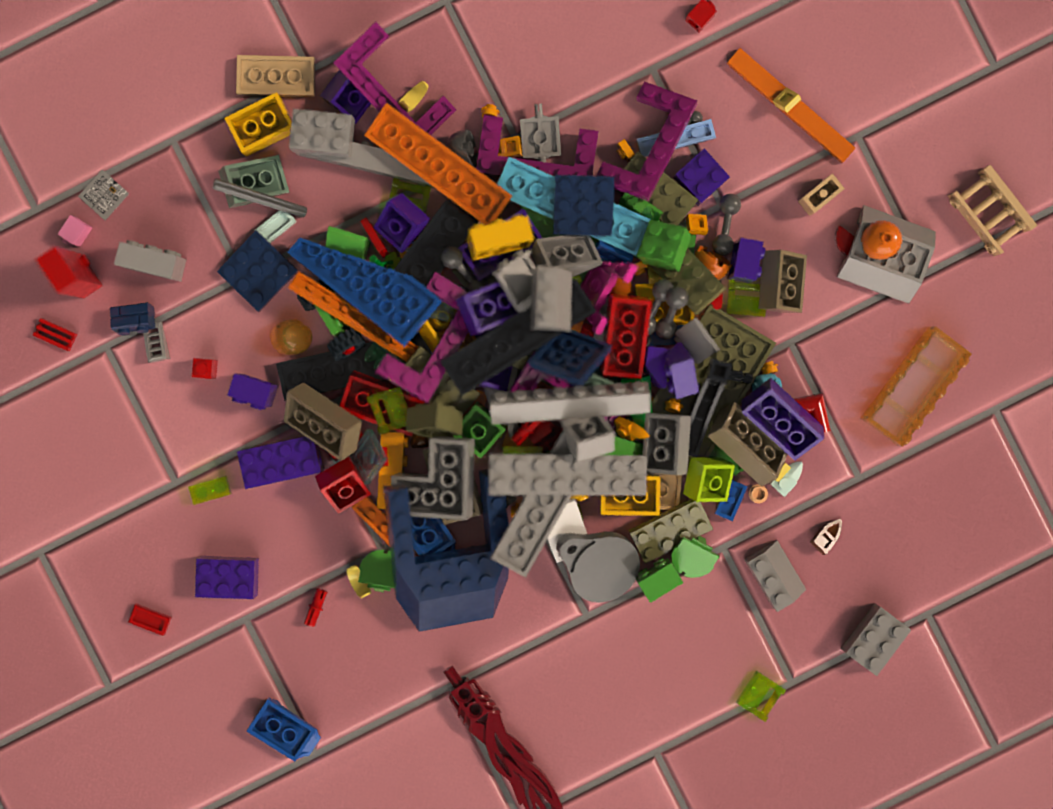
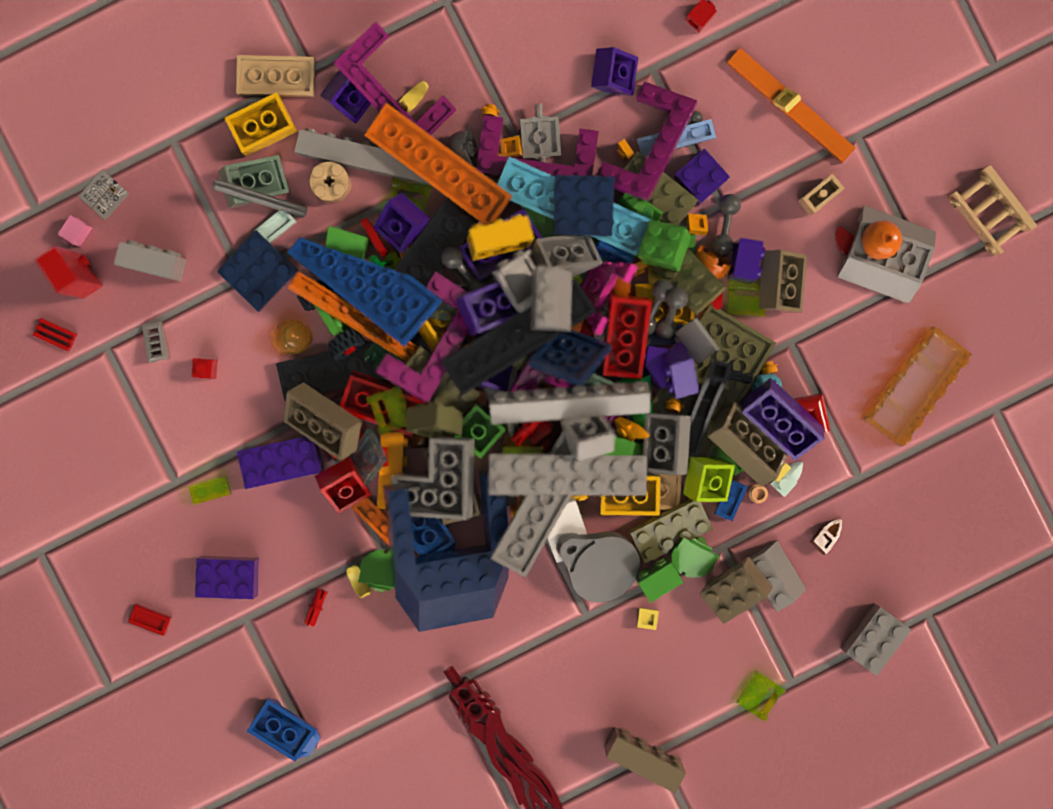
dark blue brick [110,302,155,336] -> none
dark purple brick [227,373,279,410] -> none
light grey brick [289,109,355,159] -> none
none -> tan brick [310,162,351,204]
none -> dark purple slope [591,47,639,96]
none -> dark tan brick [604,727,686,794]
none -> light yellow plate [637,607,659,630]
none -> dark tan brick [700,557,773,624]

